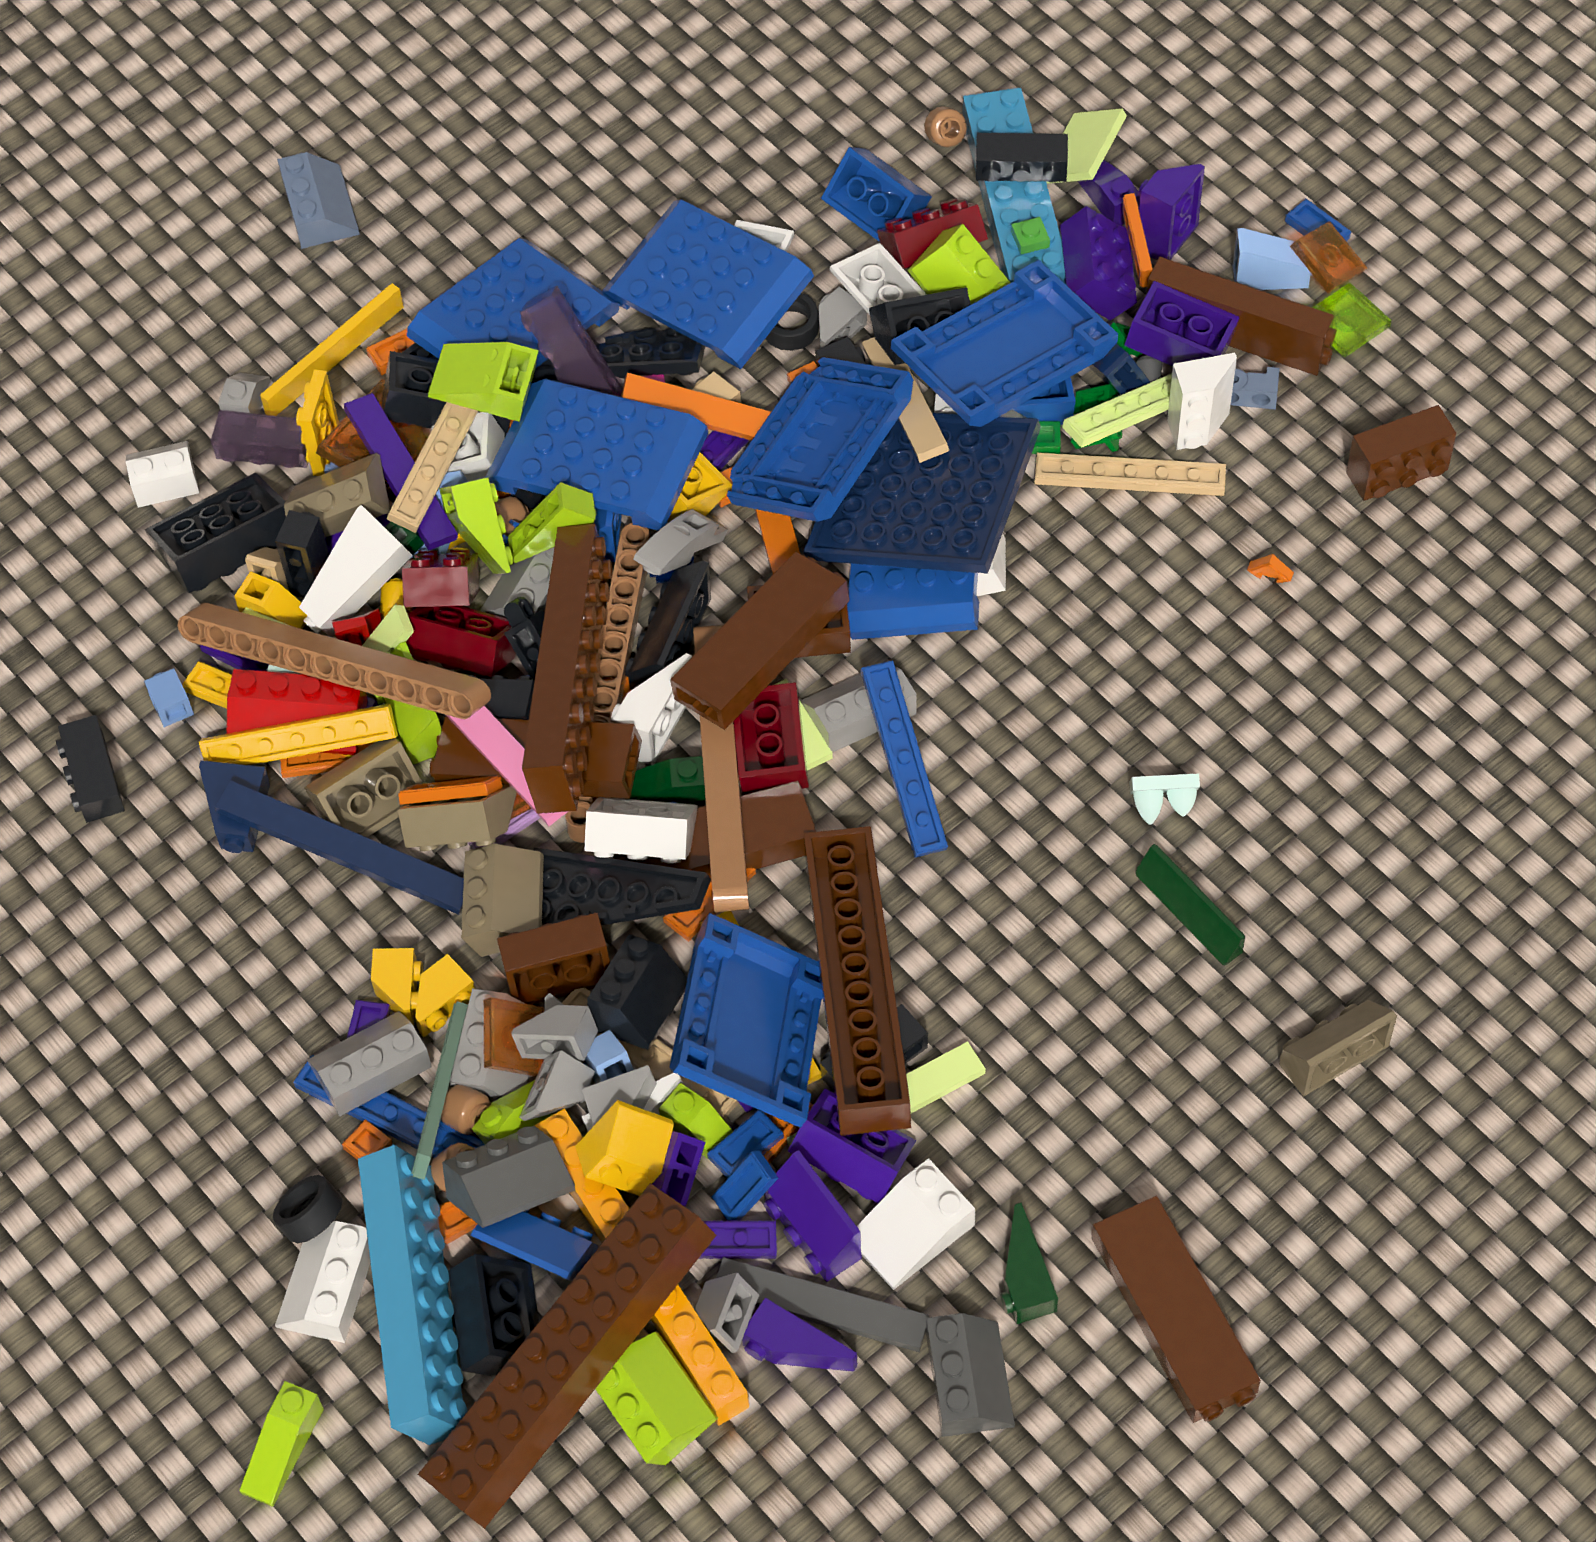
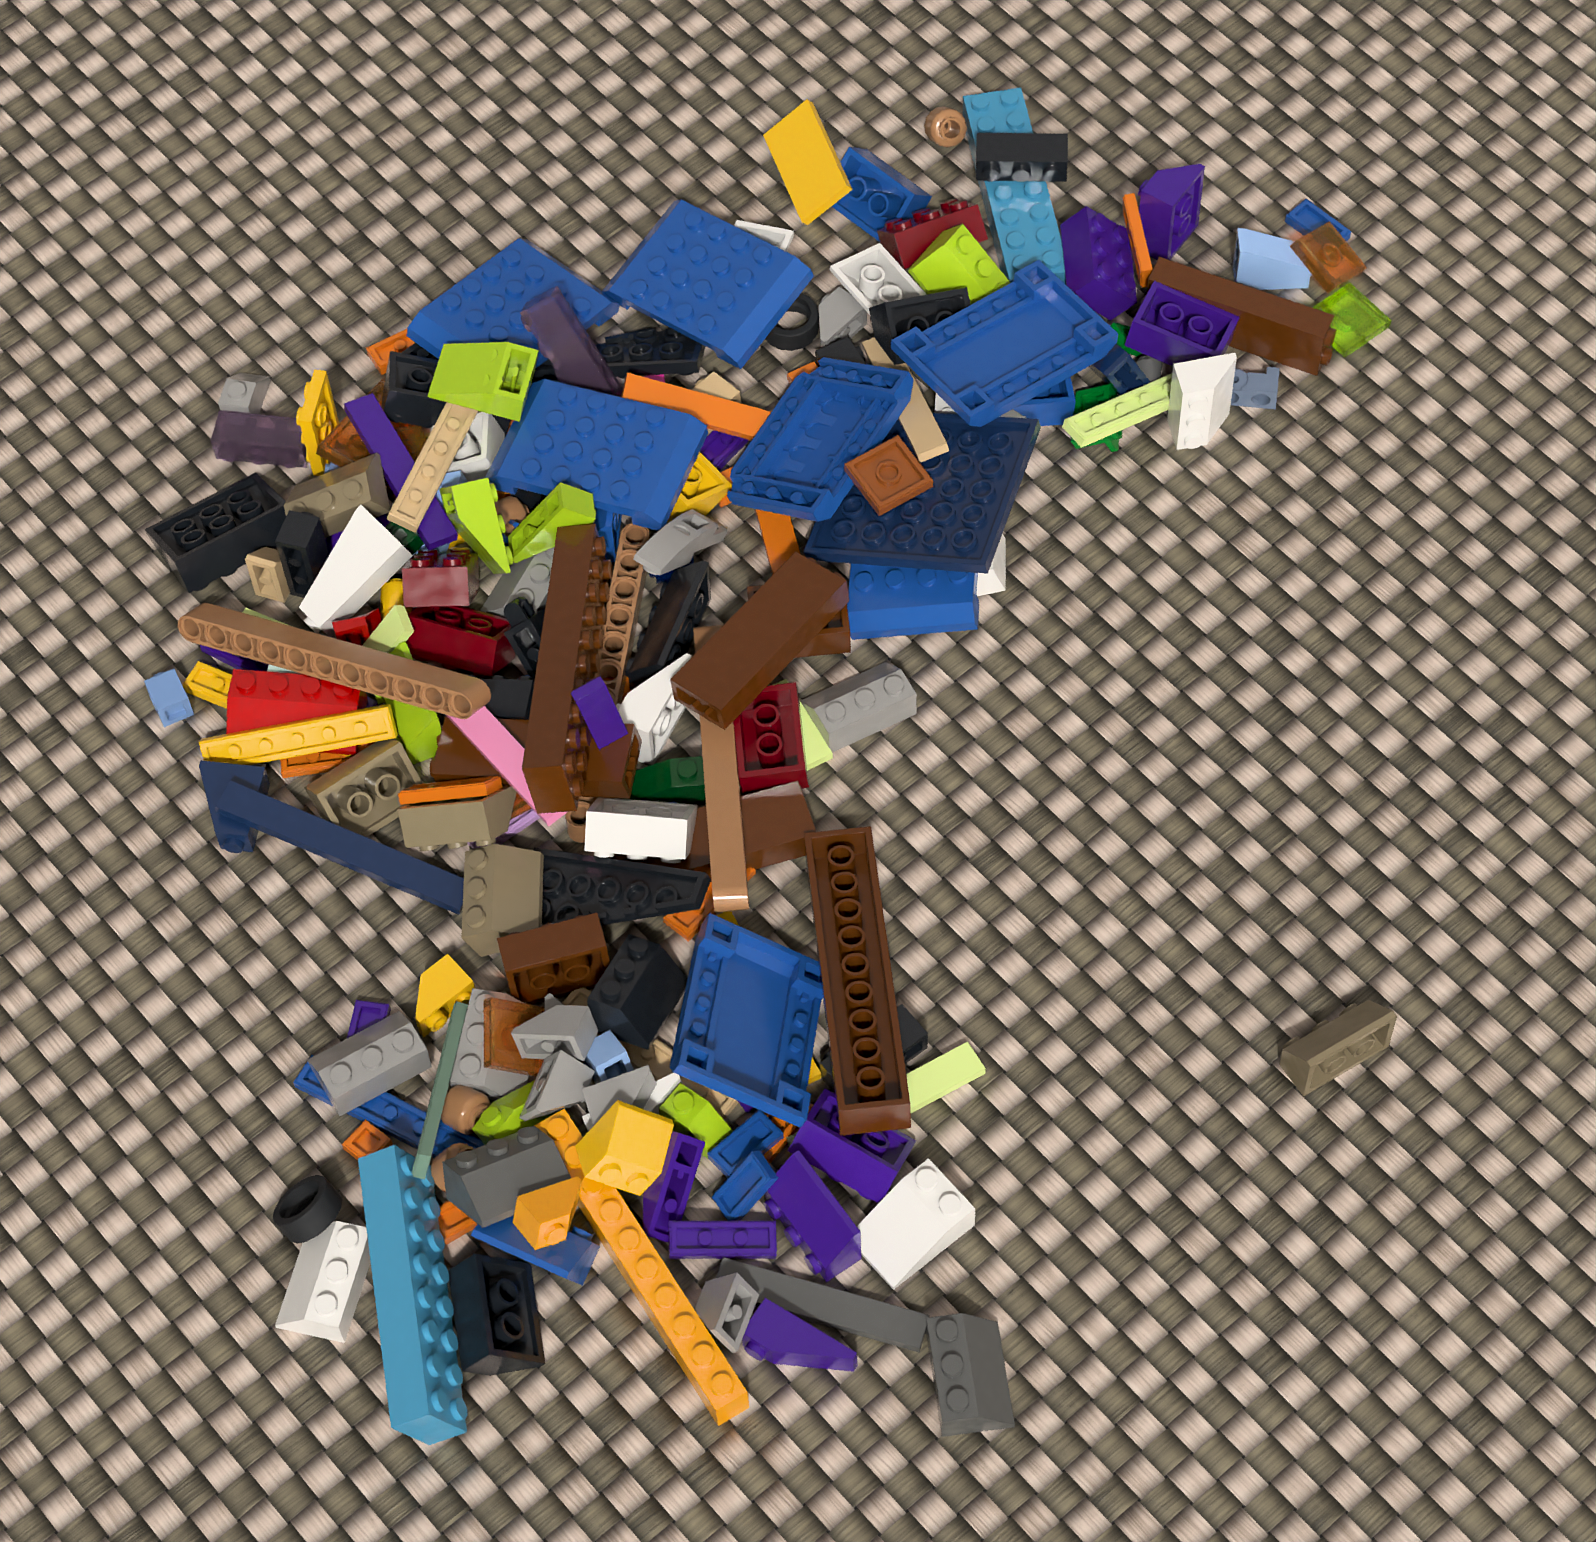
black brick [55,715,125,823] -> none
white slope [126,441,199,508] -> none
yellow slope [234,571,307,629] -> none
lime slope [239,1381,324,1507] -> none
yellow tile [260,283,404,419] -> none
sand blue slope [277,152,360,249] -> none
yellow slope [371,948,423,1025] -> none
reddish brown brick [417,1183,717,1529] -> none
lime slope [596,1332,718,1465] -> none
blue tile [860,660,948,858] -> none
dark green slope [1000,1202,1058,1325] -> none
bright green plate [1011,217,1050,255] -> none
green plate [1032,421,1061,454] -> none
tan tile [1035,452,1226,496] -> none
yellowish green tile [1046,108,1127,183] -> none
dark purple slope [1078,160,1140,225] -> none
reddish brown brick [1091,1196,1261,1423] -> none
light aqua tile [1129,774,1200,825] -> none
dark green slope [1135,844,1245,965] -> none
orange tile [1247,554,1294,583] -> none
reddish brown brick [1346,405,1457,501] -> none
none -> light orange slope [513,1176,582,1250]
none -> dark purple tile [571,676,628,750]
none -> yellow tile [763,99,853,225]
none -> dark orange tile [844,435,933,516]

